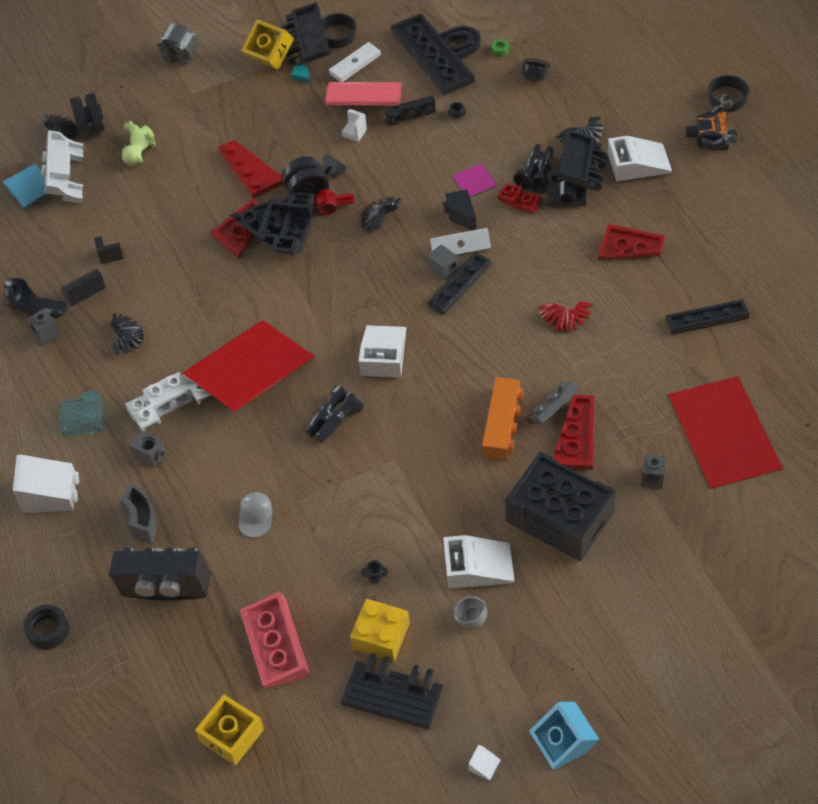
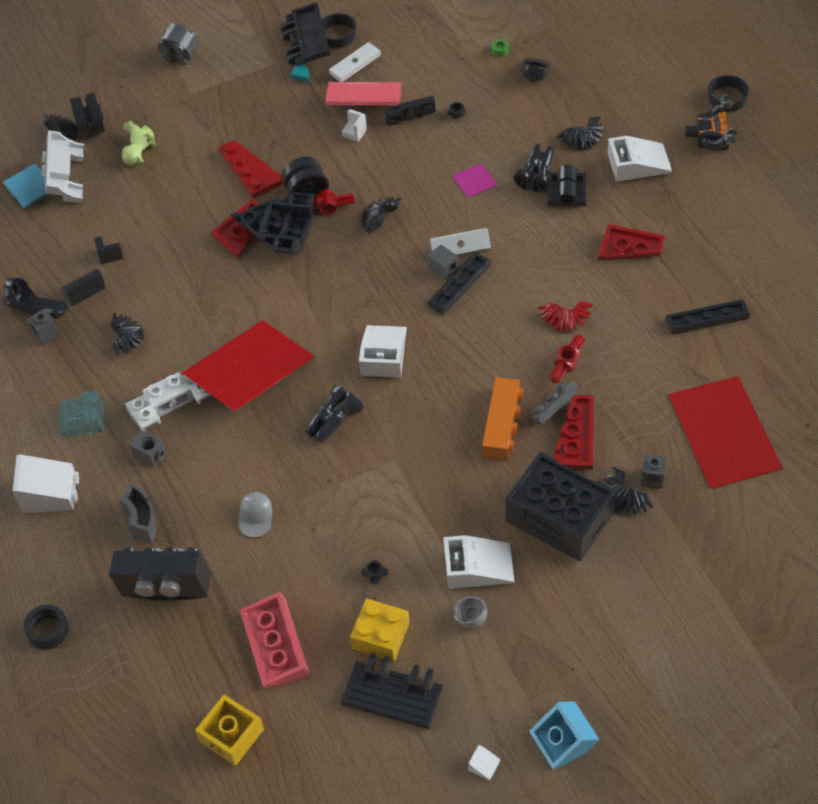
yellow brick [241,19,294,70] -> none
black tile [322,154,347,178] -> none
black plate [391,13,481,95] -> none
black slope [443,189,477,231] -> none
red slope [497,184,542,214] -> none
black hinge [556,129,608,191] -> none
none -> red axle [549,334,586,384]
none -> black hair [604,467,653,514]

